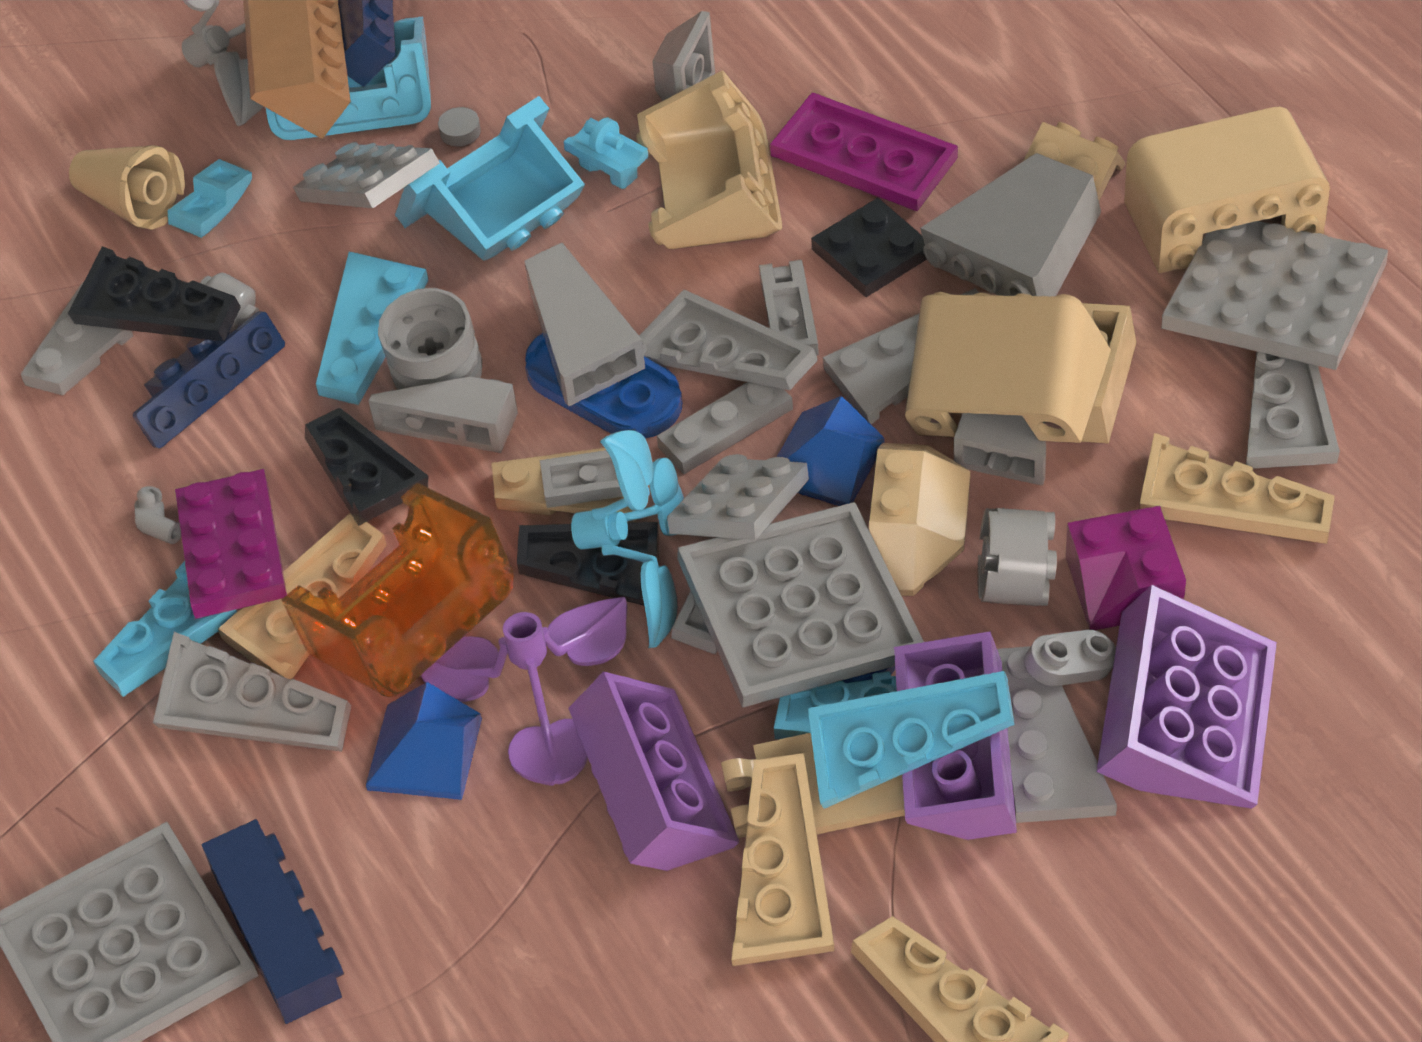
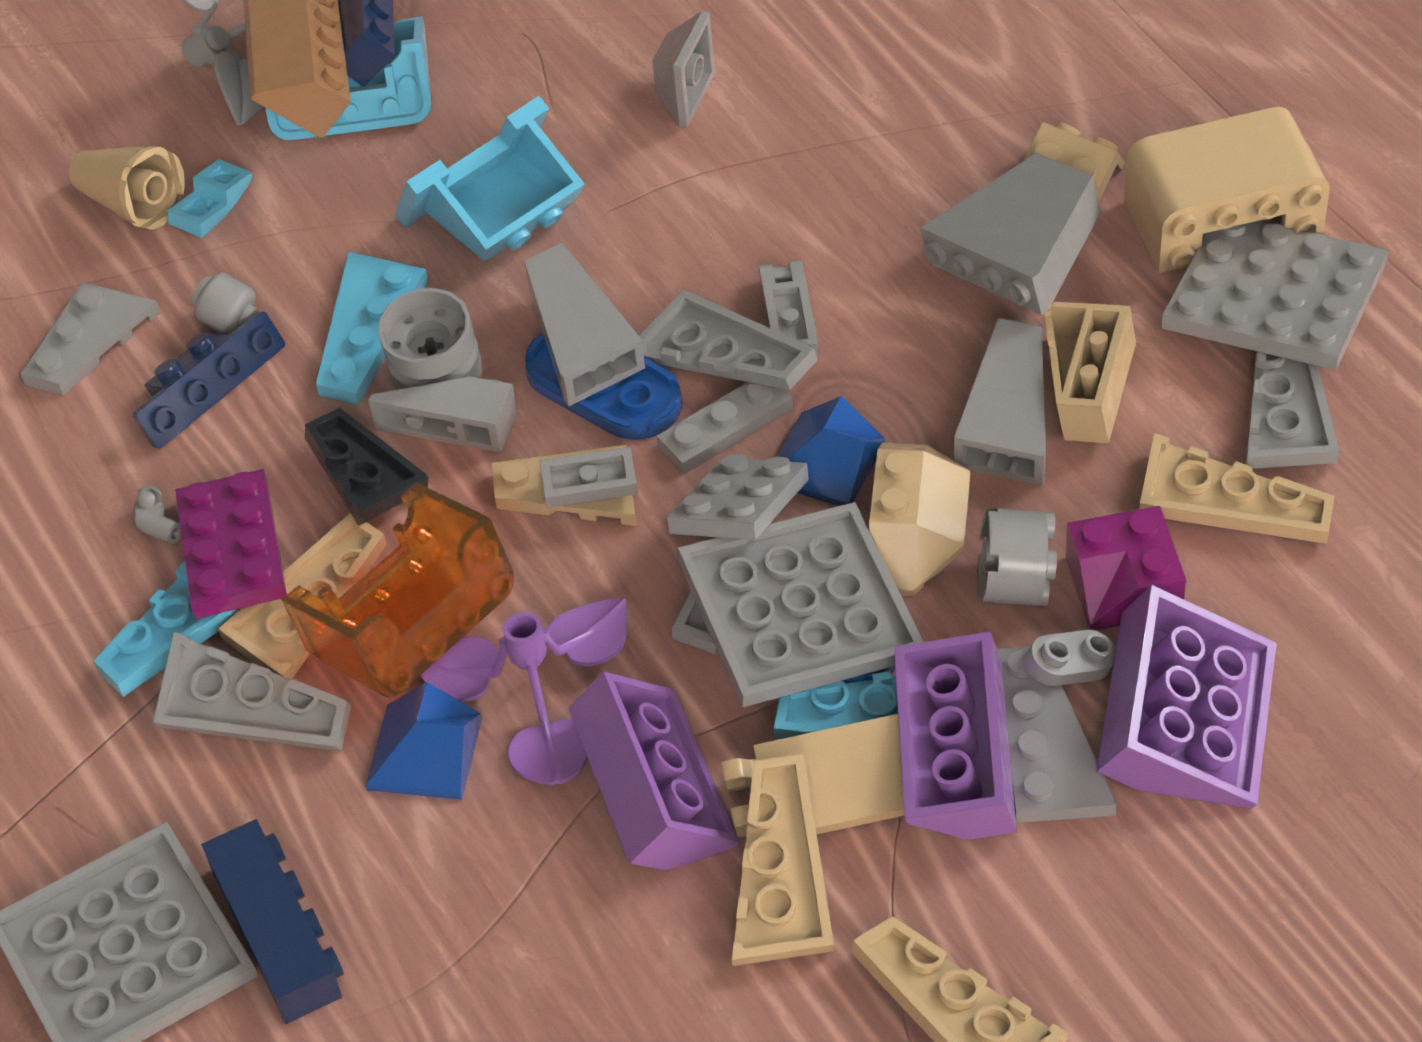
black wing [68,246,241,342] -> none
light grey plate [293,142,440,208] -> none
light grey tile [438,107,481,146] -> none
black wing [517,522,659,606] -> none
medium azure hips [564,117,649,189] -> none
medium azure plant [571,430,684,648] -> none
tan windscreen [636,70,782,249] -> none
magenta plate [770,92,958,212] -> none
medium azure wing [808,671,1015,809] -> none
black plate [811,197,927,297] -> none
light grey wing [823,288,979,424] -> none
tan windscreen [905,292,1111,443] -> none

